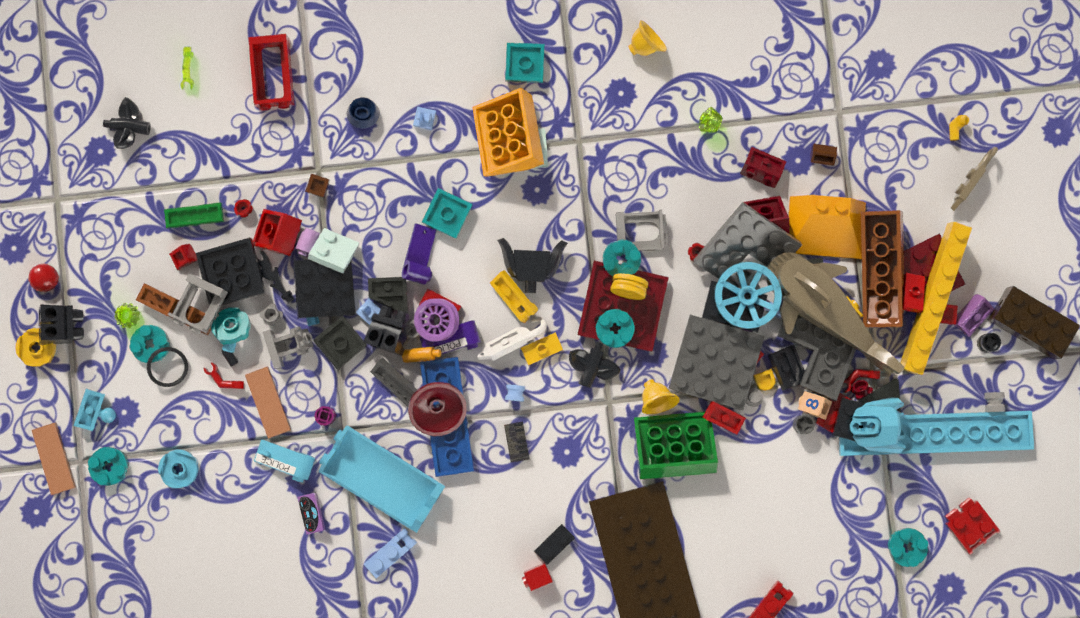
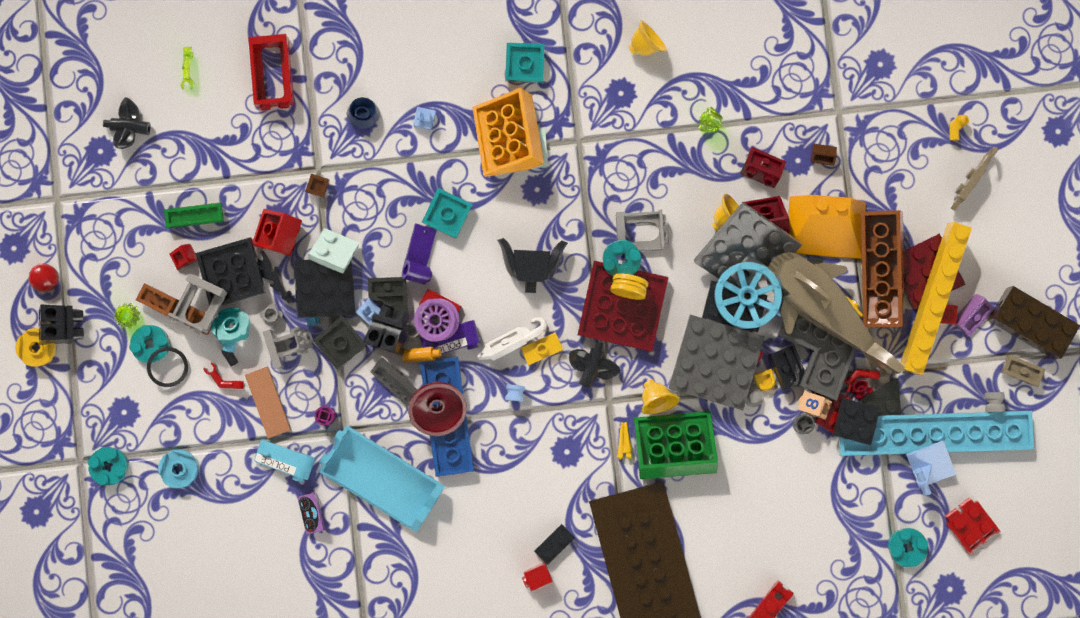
nougat piece [32,422,76,495] -> none
medium azure plate [73,389,116,431] -> none
red plate [234,199,253,218] -> none
lavender brick [295,228,320,257] -> none
light blue plate [364,528,417,578] -> none
yellow plate [490,270,538,323] -> none
clear smoke tile [504,421,530,463] -> none
teal plate [596,309,635,348] -> none
red plate [688,243,705,261] -> none
red plate [703,401,746,435] -> none
medium azure piece [850,398,906,454] -> none
red plate [903,273,925,314] -> none
black wheel [977,333,1001,353] -> none
none -> yellow piece [617,422,632,460]
none -> yellow hat [712,194,739,231]
none -> light blue plate [906,441,956,496]
none -> dark tan plate [1000,354,1045,387]

